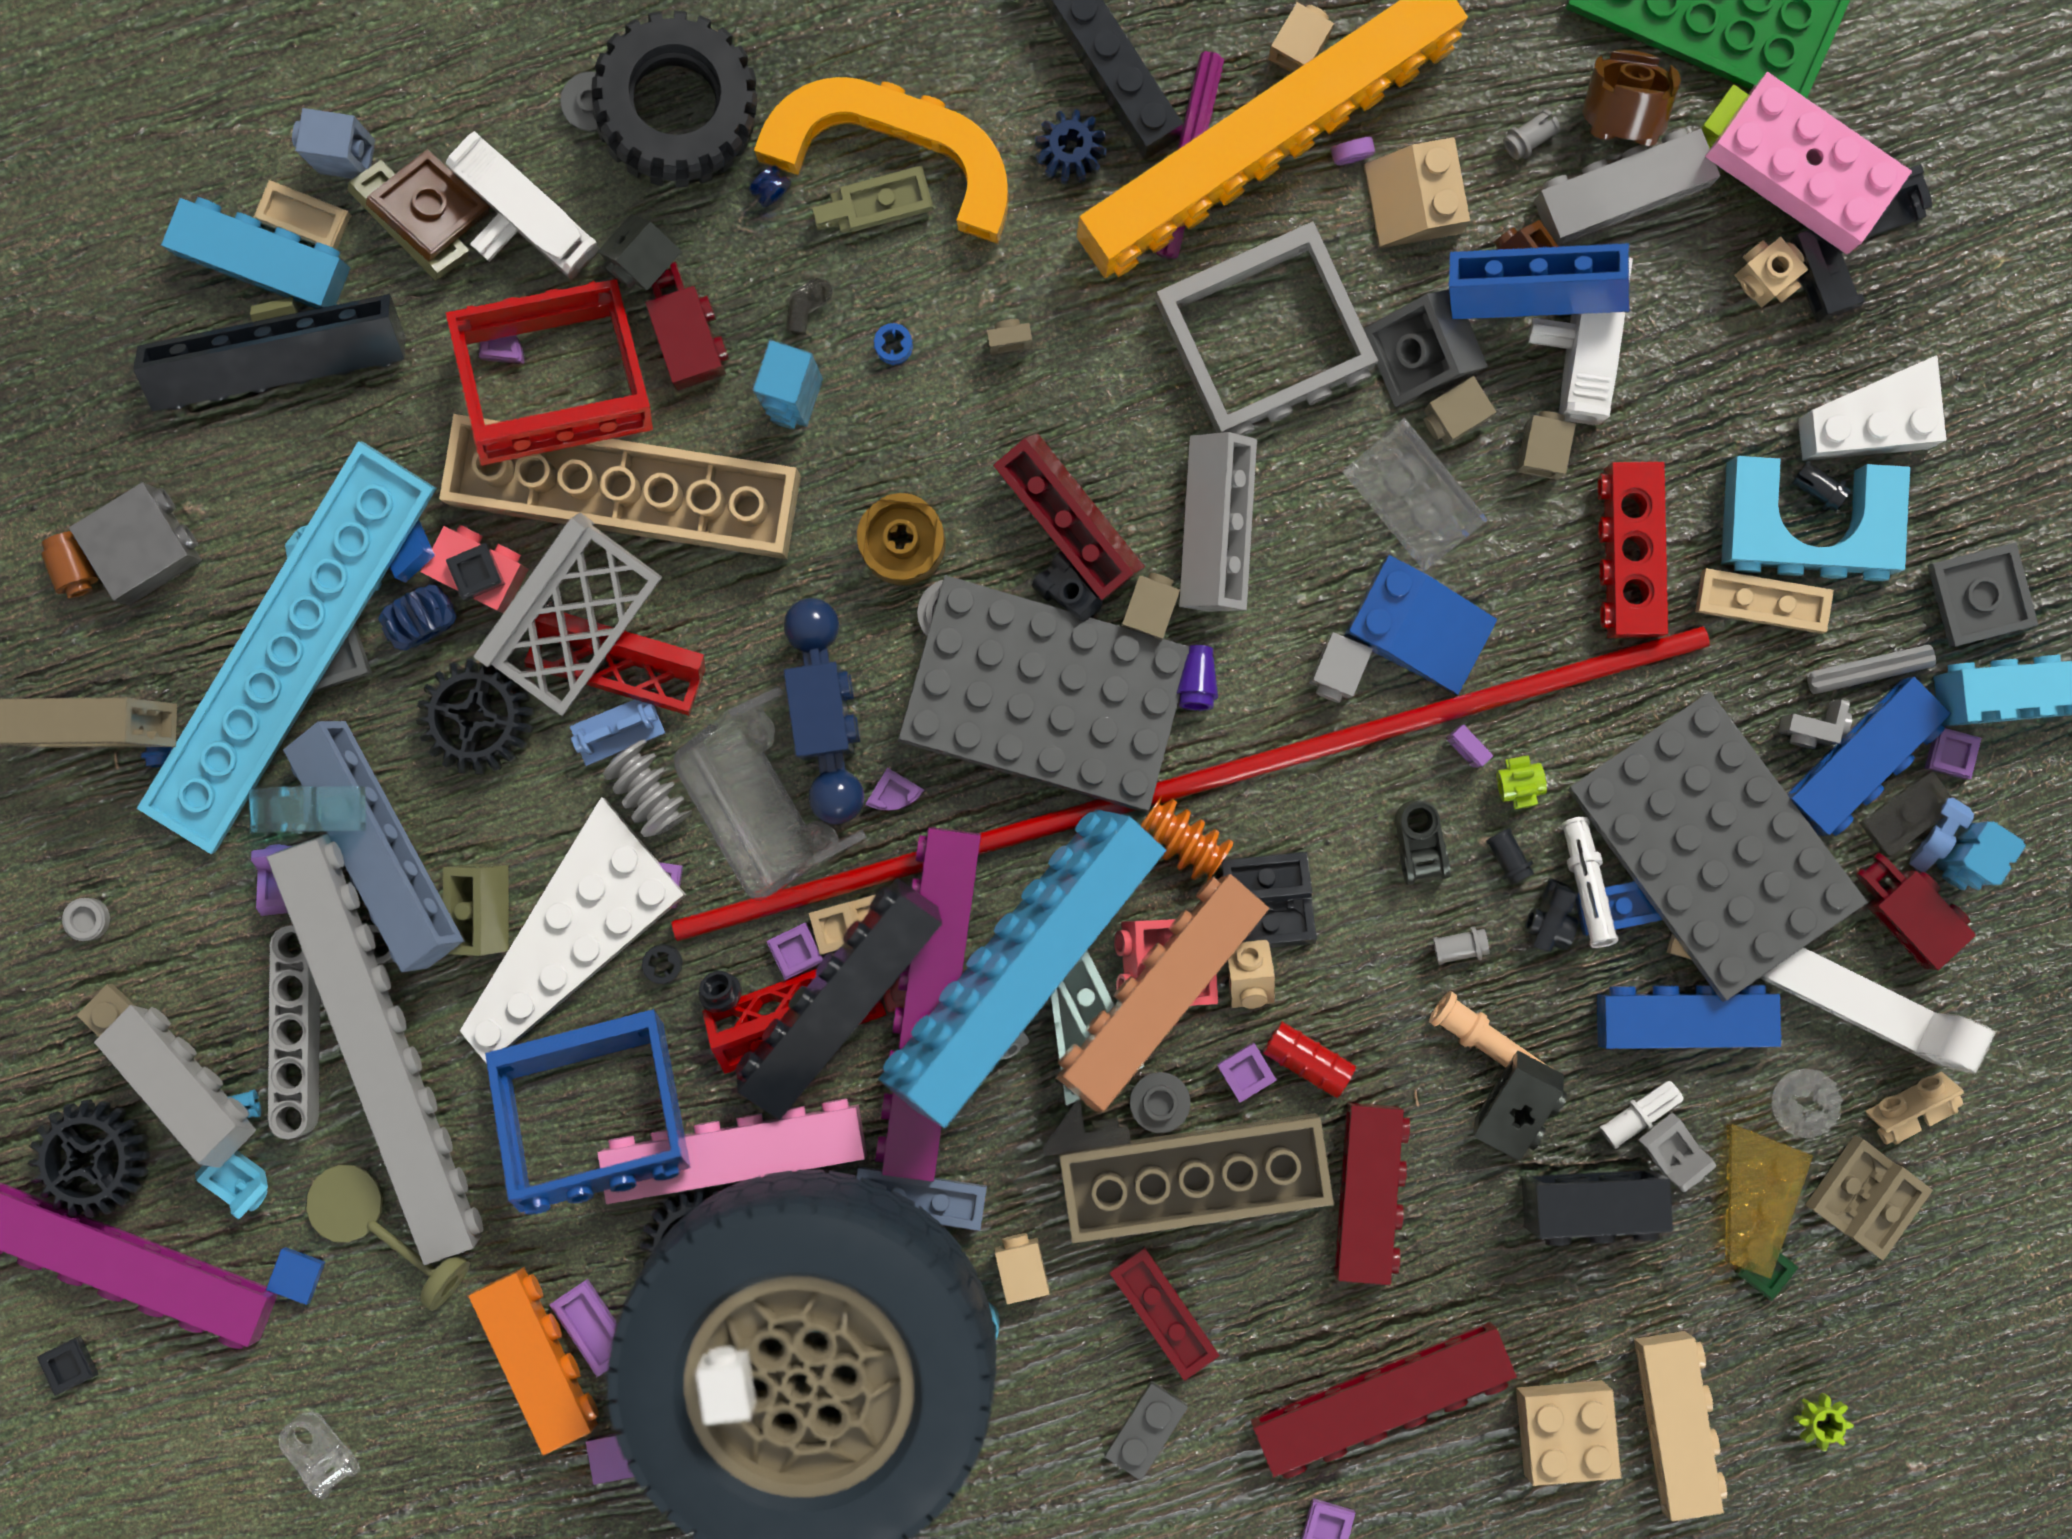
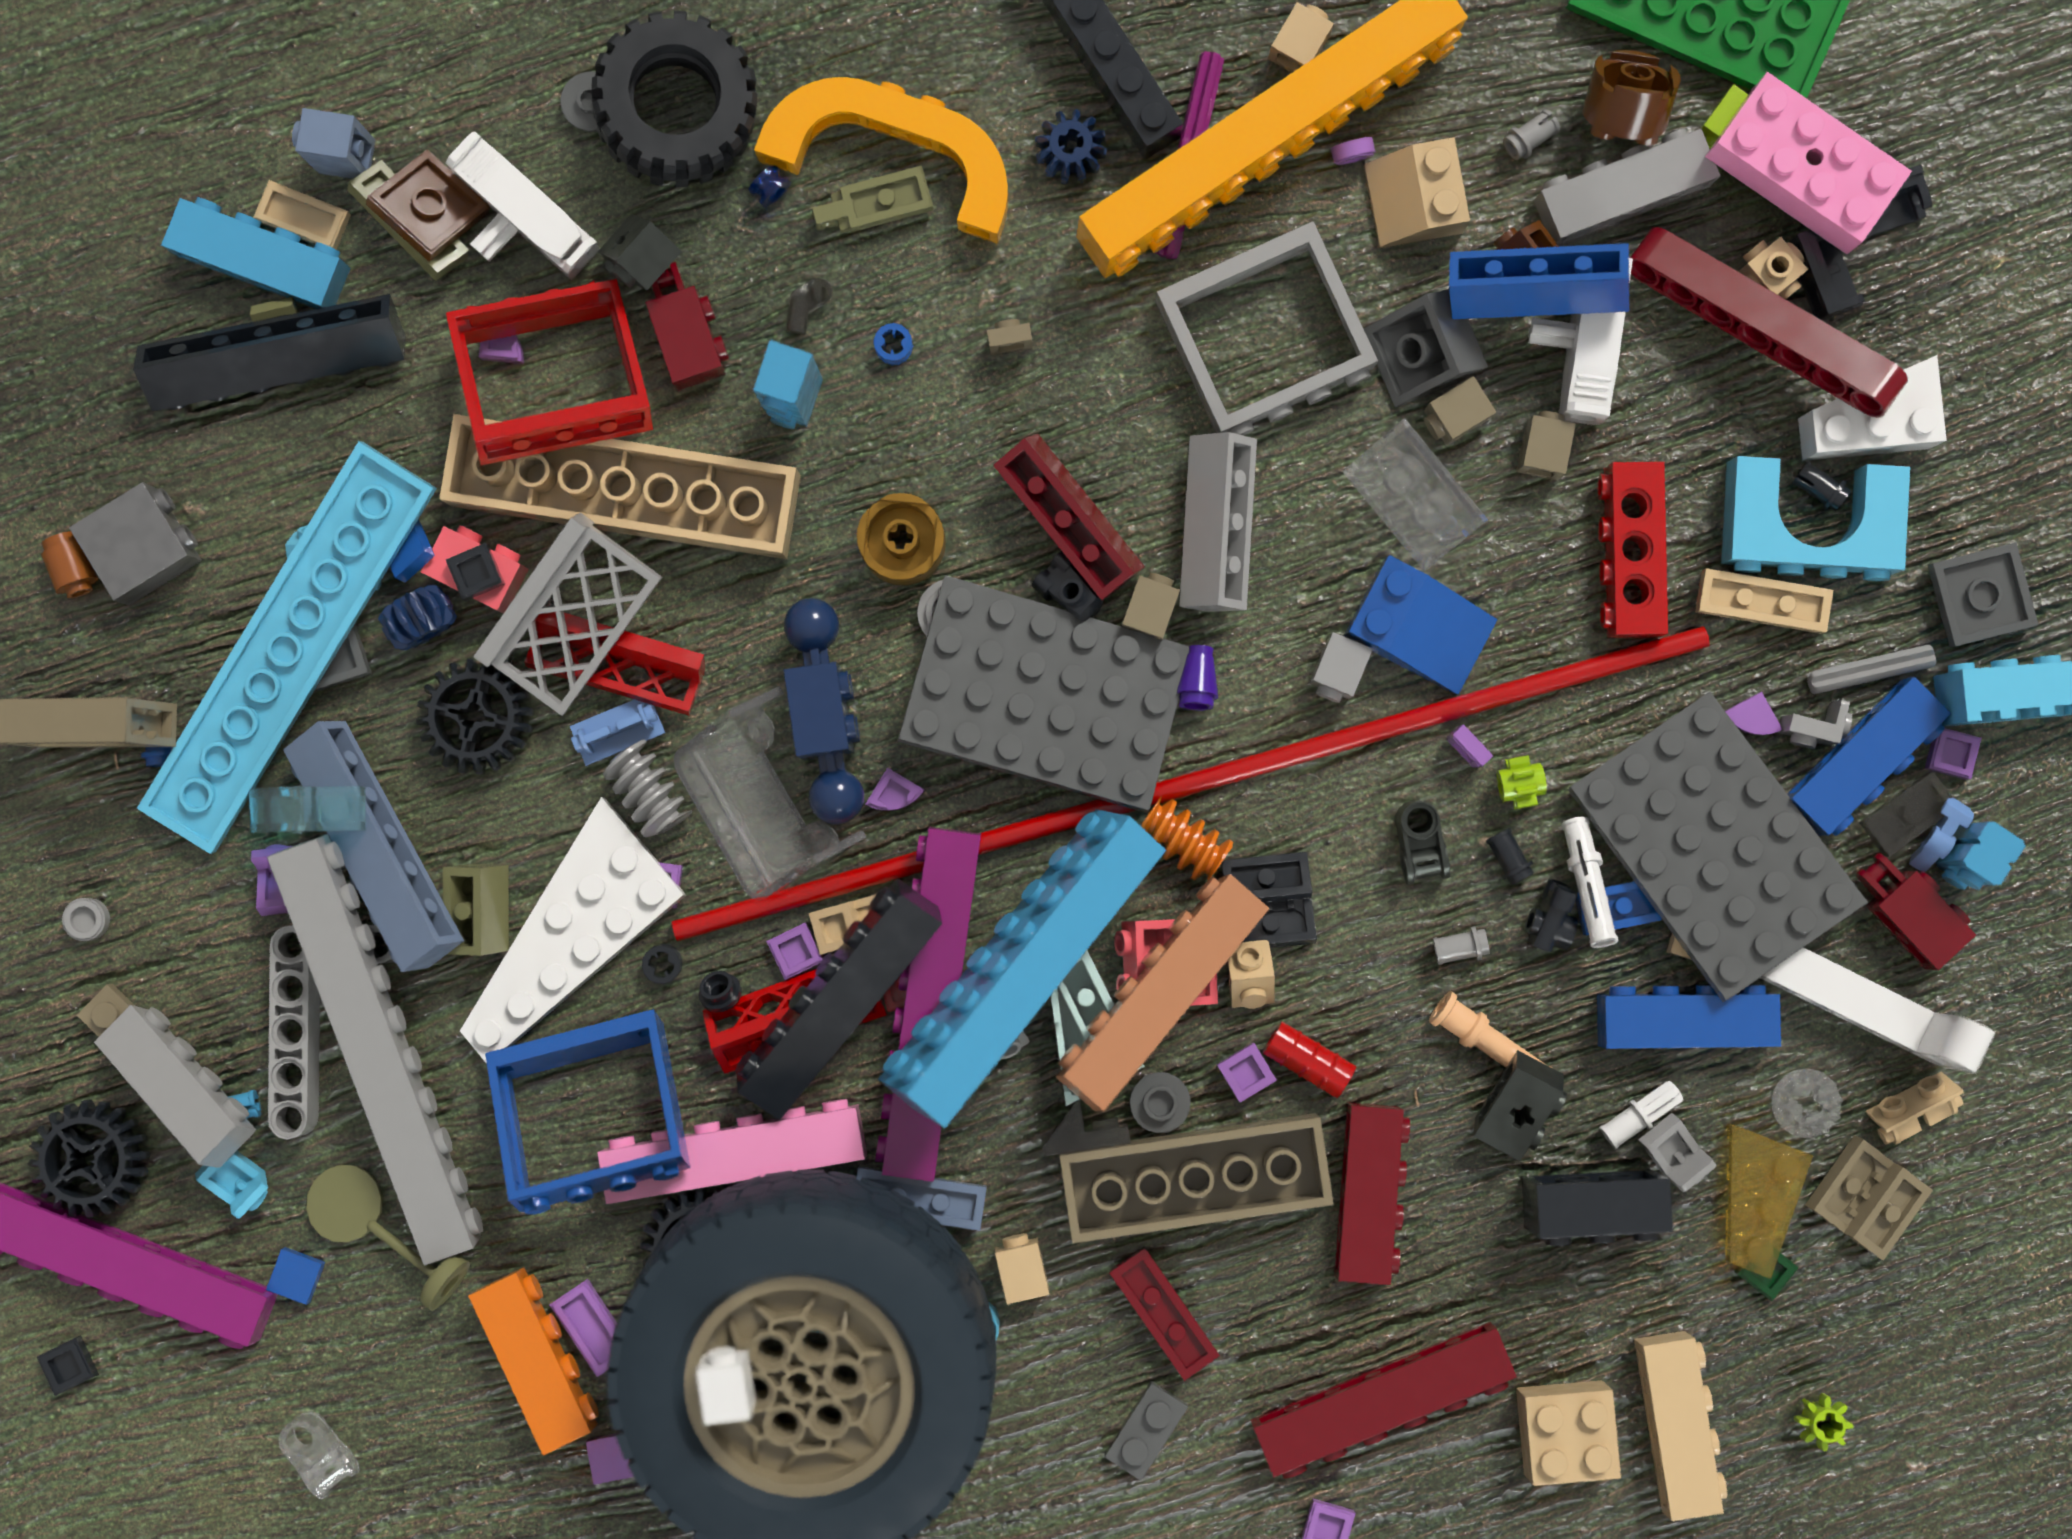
none -> dark red beam [1630,227,1908,418]
none -> medium lavender tile [1725,692,1783,735]

